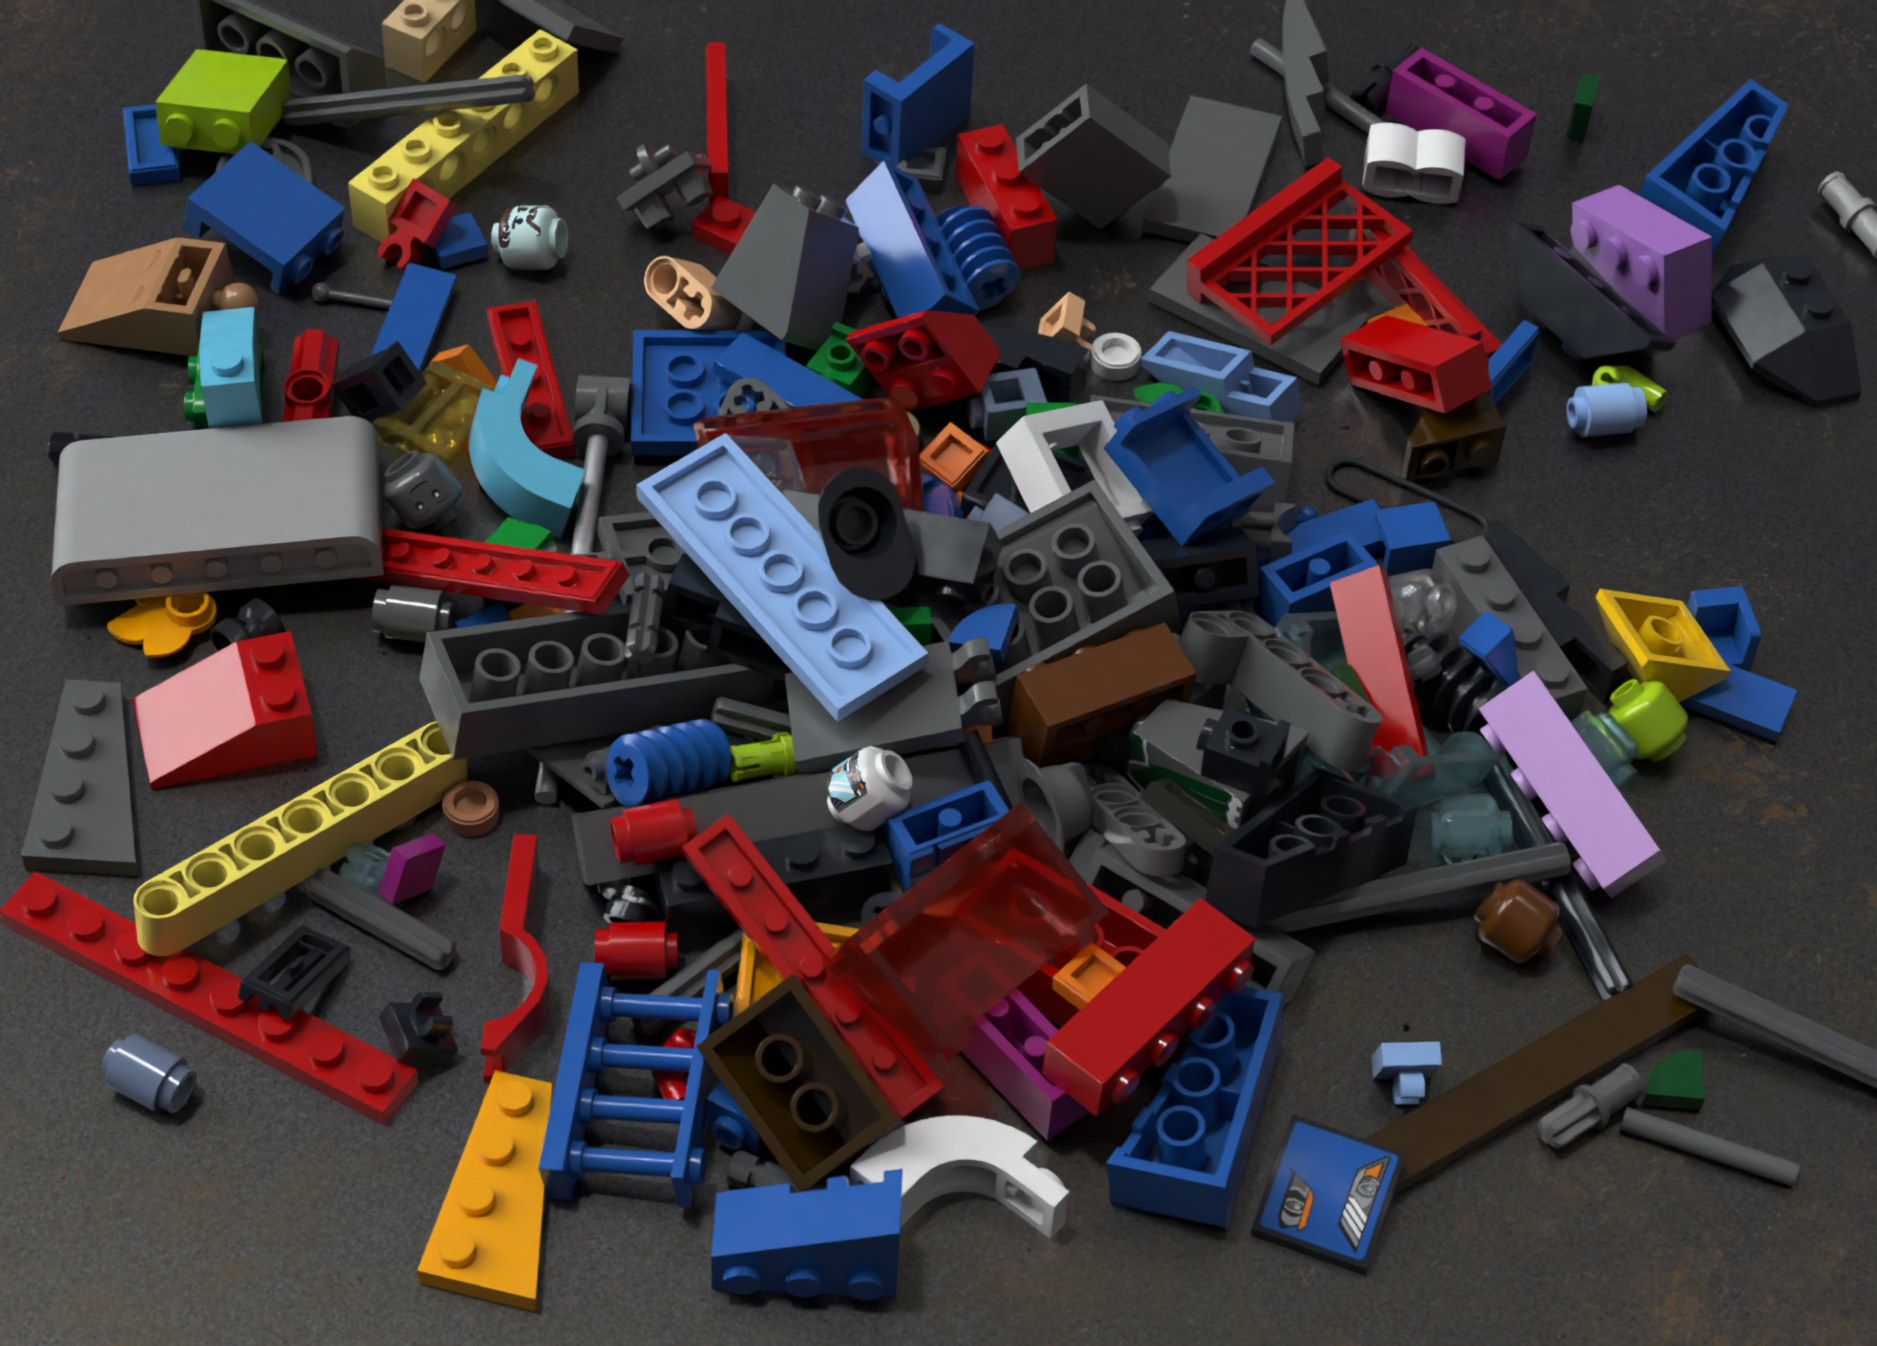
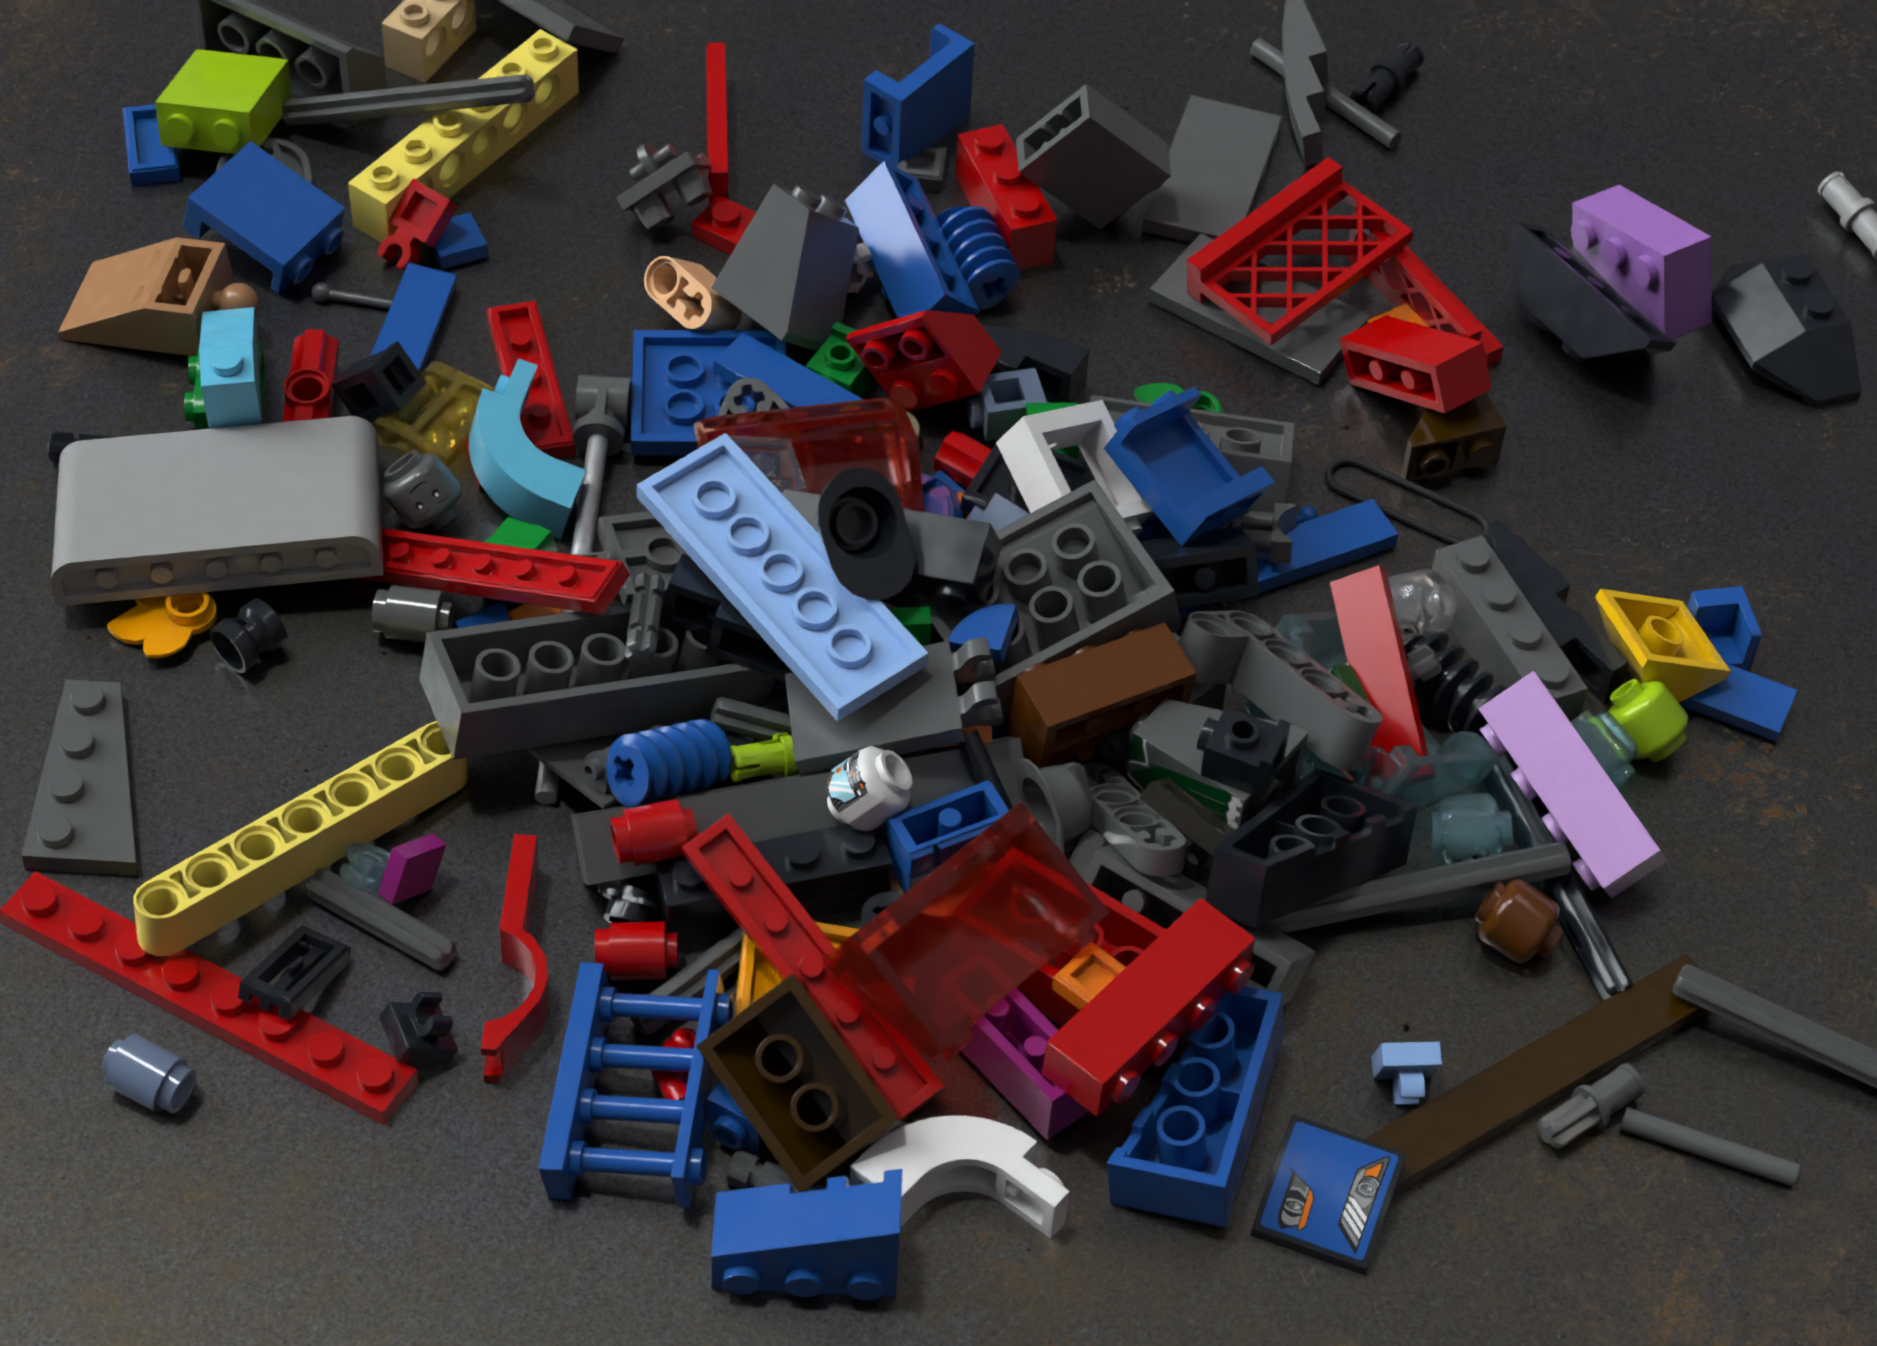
red slope [132,631,318,790] -> none
light orange wing [417,1070,553,1312] -> none
orange tile [429,344,497,396] -> none
nougat tile [442,780,499,837] -> none
light aqua head [491,205,569,270] -> none
orange tile [916,422,989,495] -> none
light nougat tile [1038,292,1096,352] -> none
white tile [1090,333,1141,381] -> none
medium blue slope [1141,331,1303,423] -> none
blue brick [1253,530,1378,642] -> none
white brick [1362,123,1465,204] -> none
blue panel [1375,501,1451,583] -> none
magenta brick [1386,48,1537,180] -> none
blue slope [1458,612,1518,688] -> none
blue tile [1487,320,1539,406] -> none
light blue brick [1566,383,1647,437] -> none
dark green tile [1567,73,1601,142] -> none
lime arm [1592,366,1669,412] -> none
blue wedge [1638,79,1789,259] -> none
dark green tile [1642,1050,1705,1110] -> none

